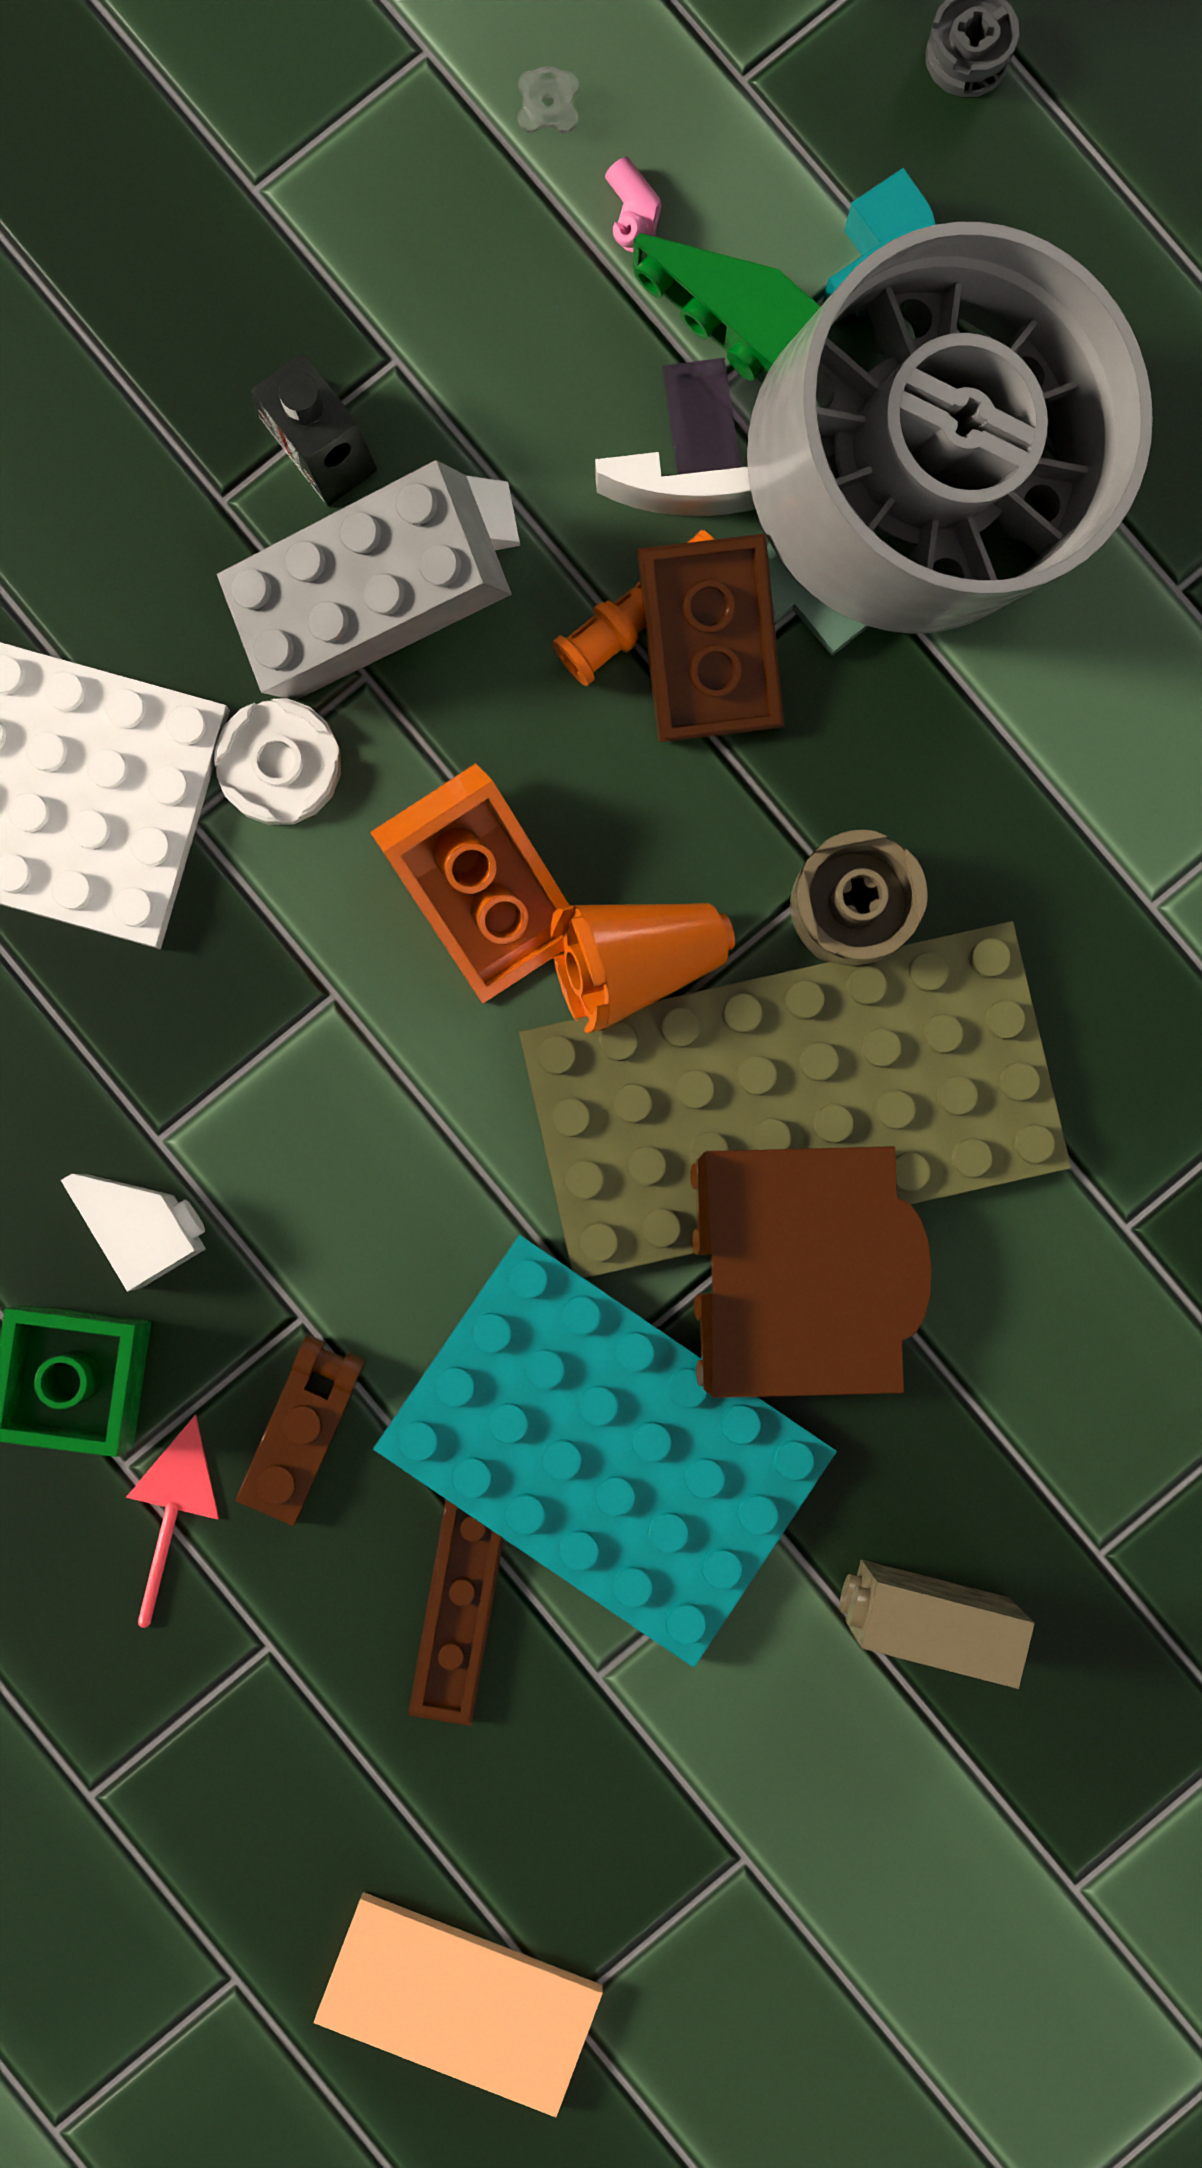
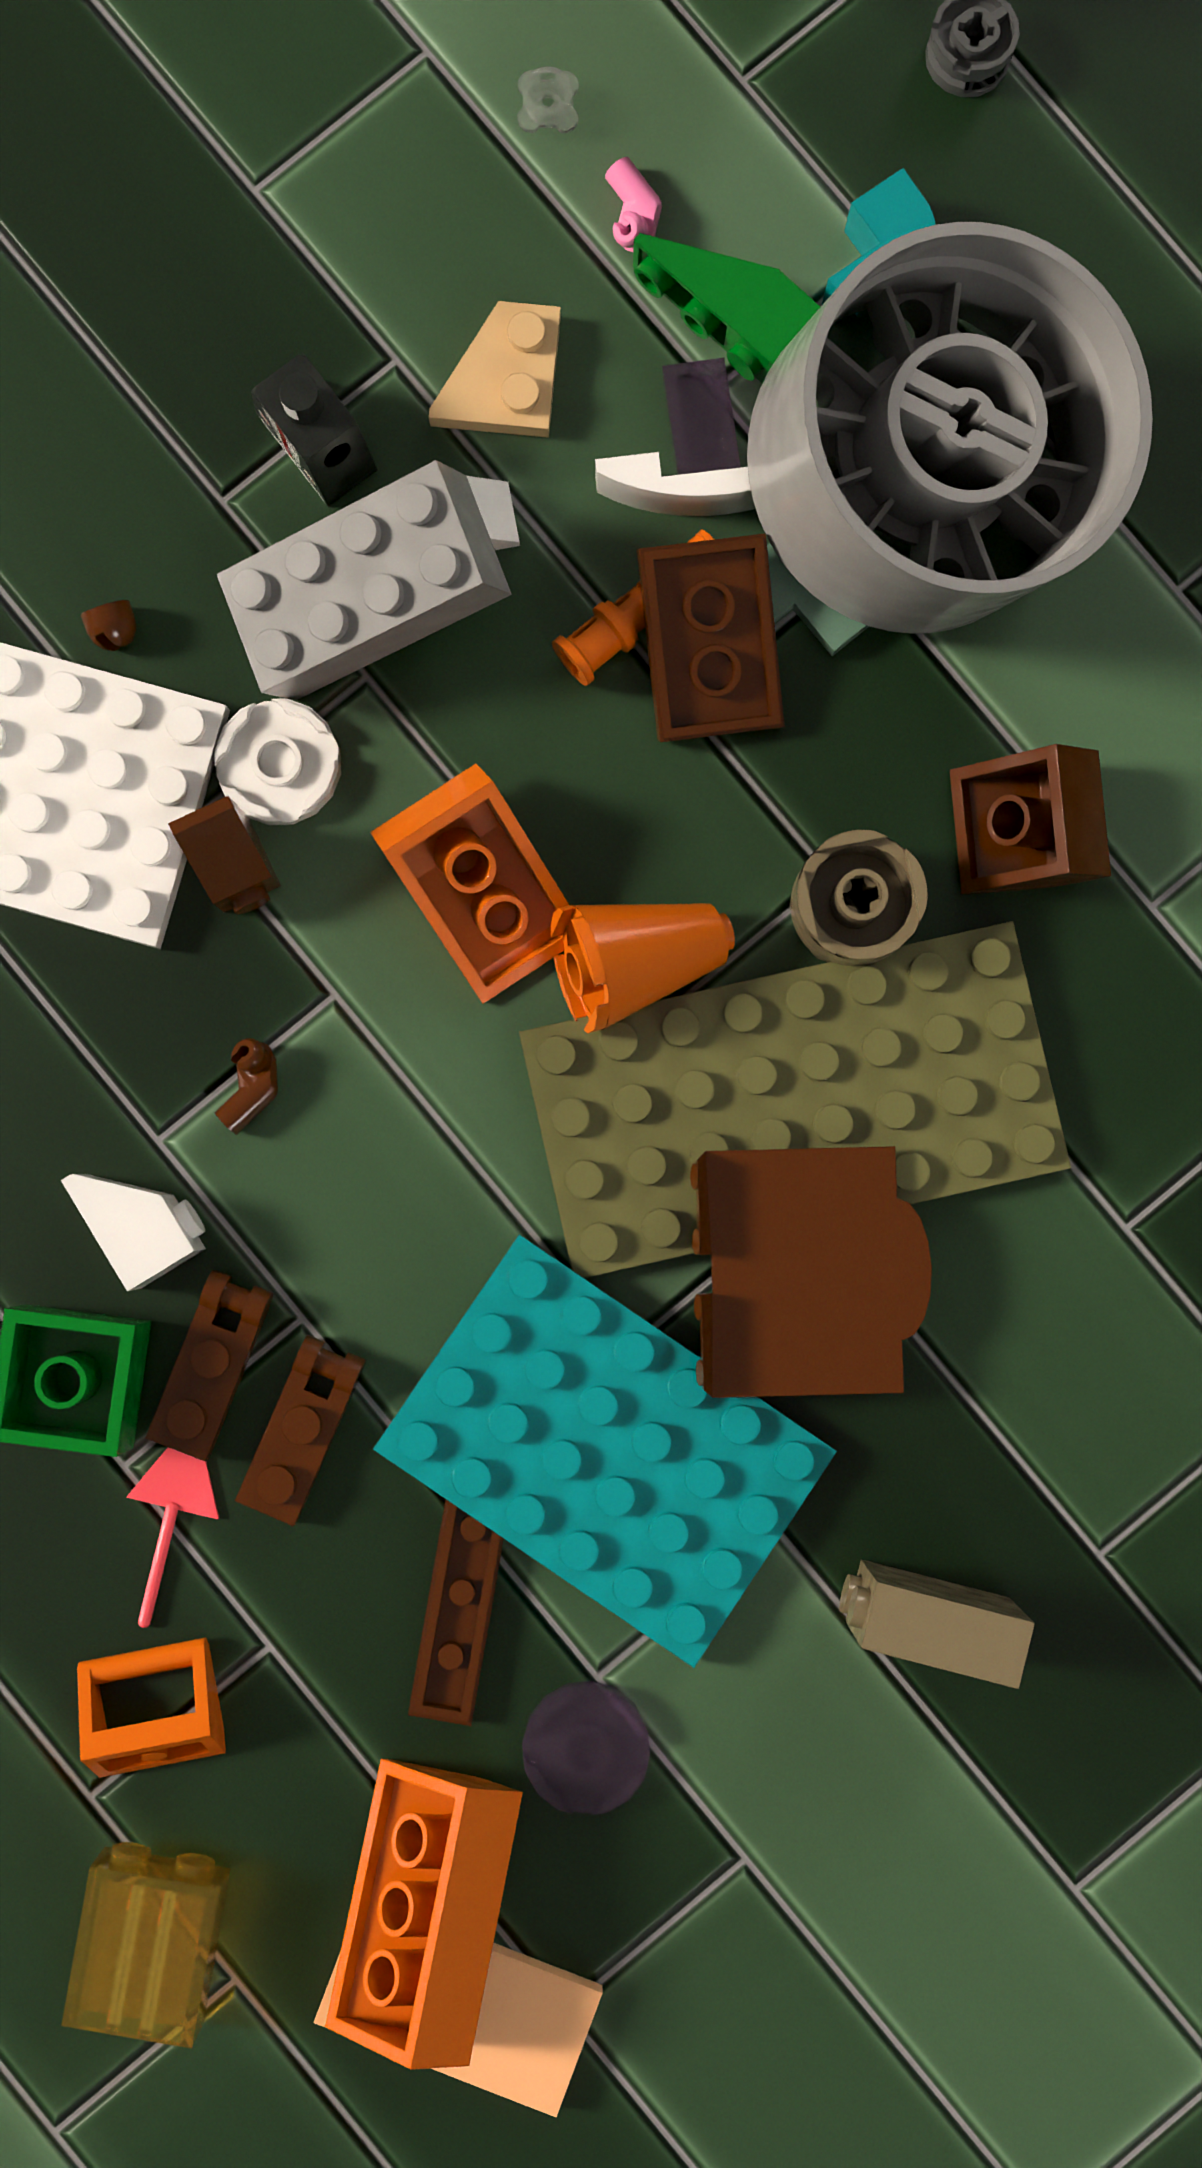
none -> clear yellow brick [61,1842,231,2049]
none -> orange tile [77,1637,226,1778]
none -> reddish brown hinge [81,600,136,652]
none -> reddish brown plate [145,1270,274,1461]
none -> reddish brown slope [168,796,281,915]
none -> reddish brown arm [215,1038,278,1135]
none -> orange slope [325,1758,523,2070]
none -> tan wing [429,301,561,438]
none -> clear purple tile [522,1681,650,1815]
none -> reddish brown slope [950,744,1111,894]

